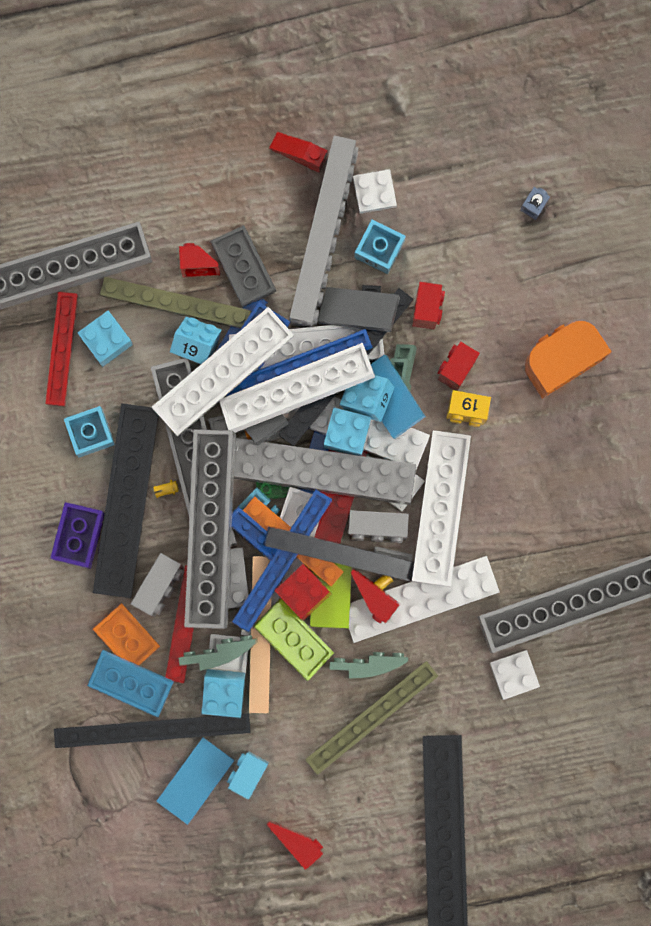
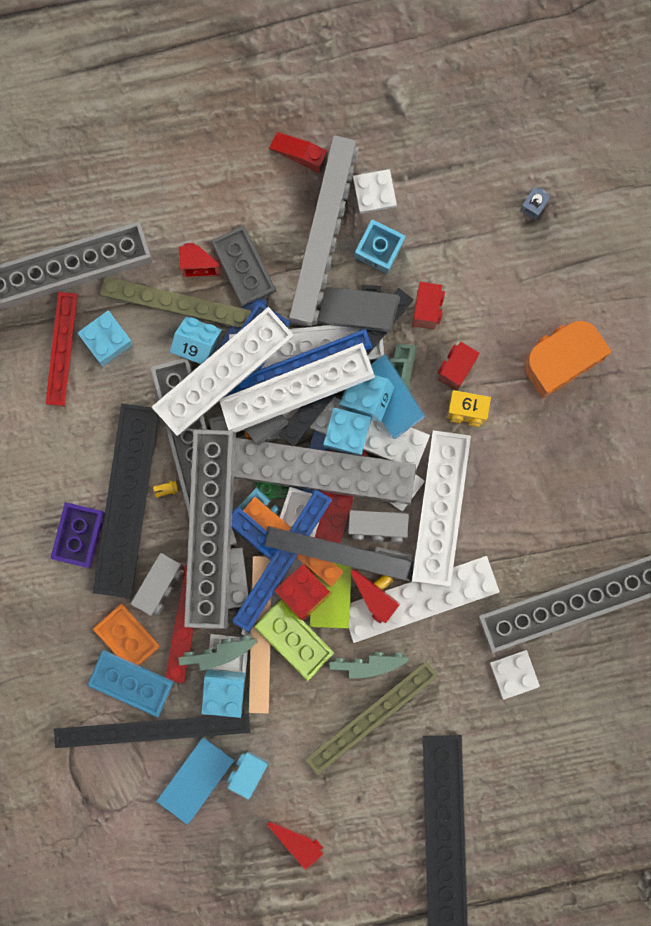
medium azure brick [64,406,115,458] -> none

